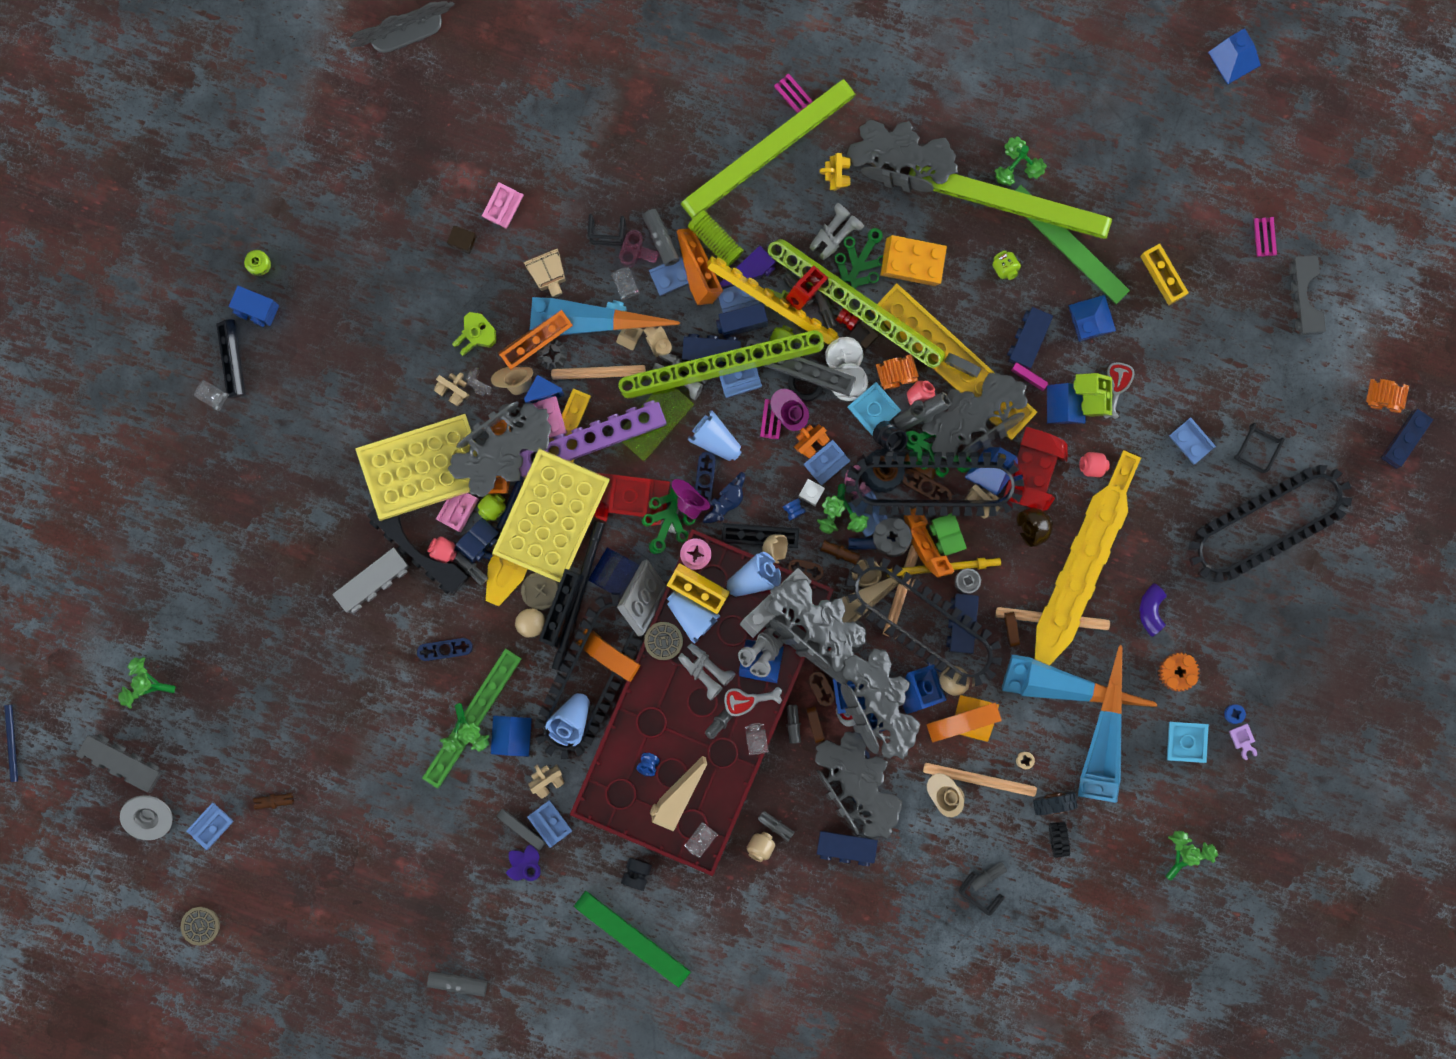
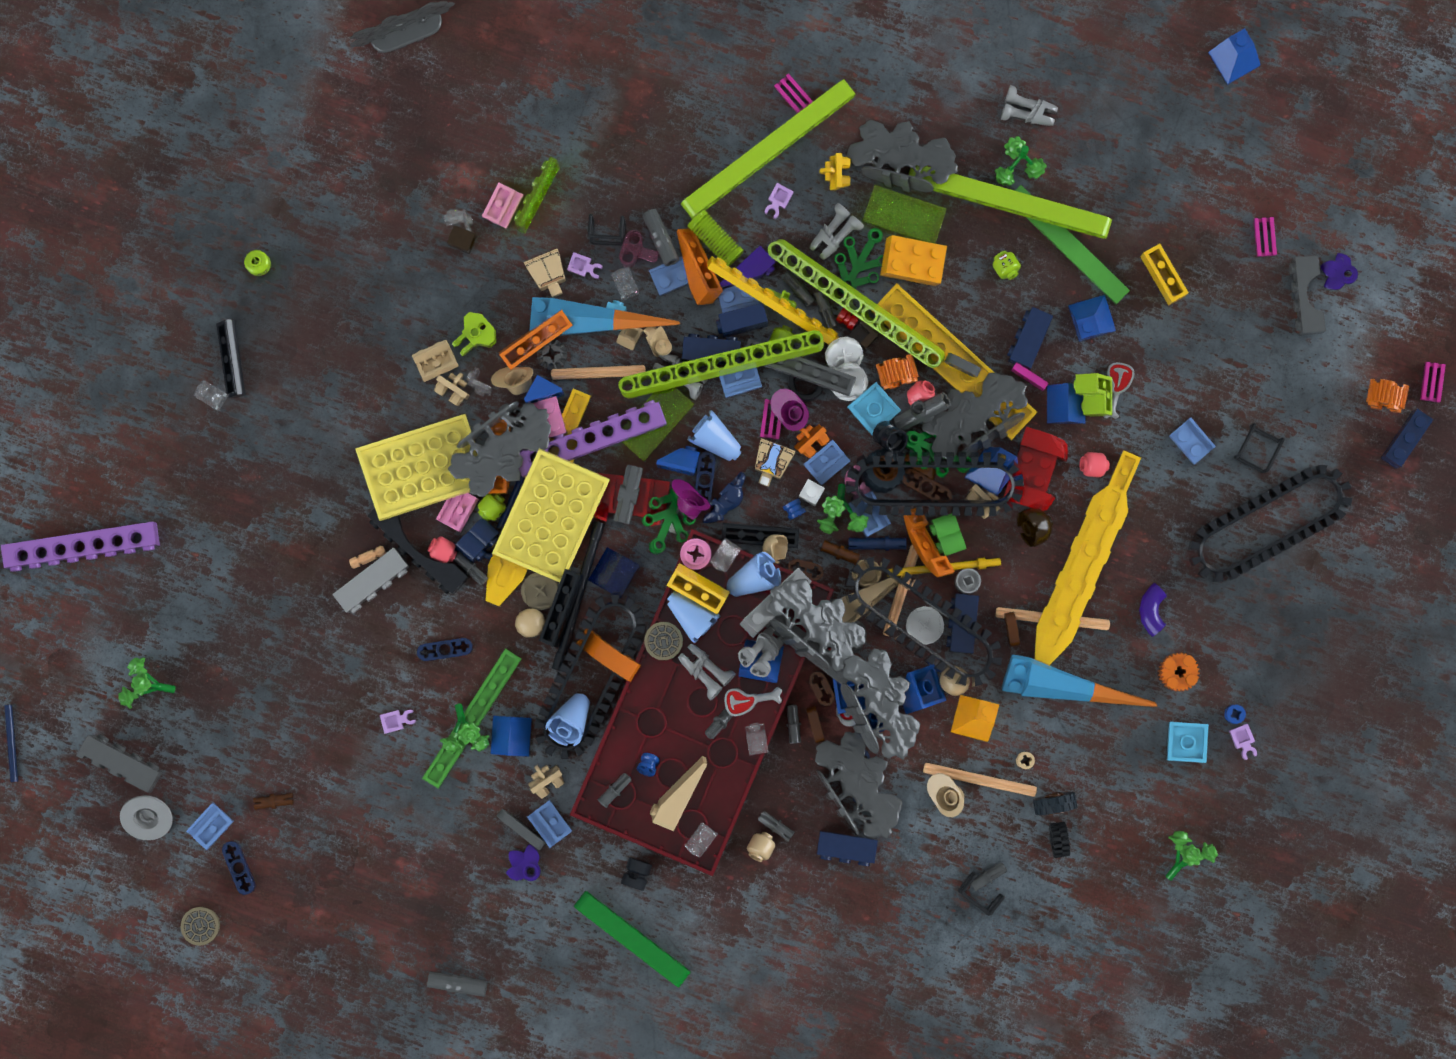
blue brick [229,286,279,327] -> none
light grey tile [617,559,667,636] -> none
red torso [786,265,828,310] -> none
dark grey plate [873,518,912,557] -> none
orange slope [926,702,1002,742] -> none
dark azure plate [1078,645,1122,803] -> none
none -> medium lavender brick [1,522,160,572]
none -> dark blue beam [222,841,255,895]
none -> light nougat axle [349,546,386,569]
none -> lavender plate [380,710,416,734]
none -> tan bracket [412,340,459,382]
none -> clear bracket [443,209,473,231]
none -> clear neon green plate [514,156,560,234]
none -> lavender plate [567,252,603,279]
none -> dark grey axle [597,773,632,808]
none -> dark grey piece [613,464,643,524]
none -> blue slope [656,446,700,476]
none -> clear bracket [710,538,742,572]
none -> torso [755,438,795,487]
none -> lavender plate [765,183,794,219]
none -> clear neon green plate [862,185,947,244]
none -> white tile [906,606,944,645]
none -> light grey piece [1001,85,1058,126]
none -> dark purple plate [1321,253,1358,290]
none -> dark pink tile [1420,362,1446,403]

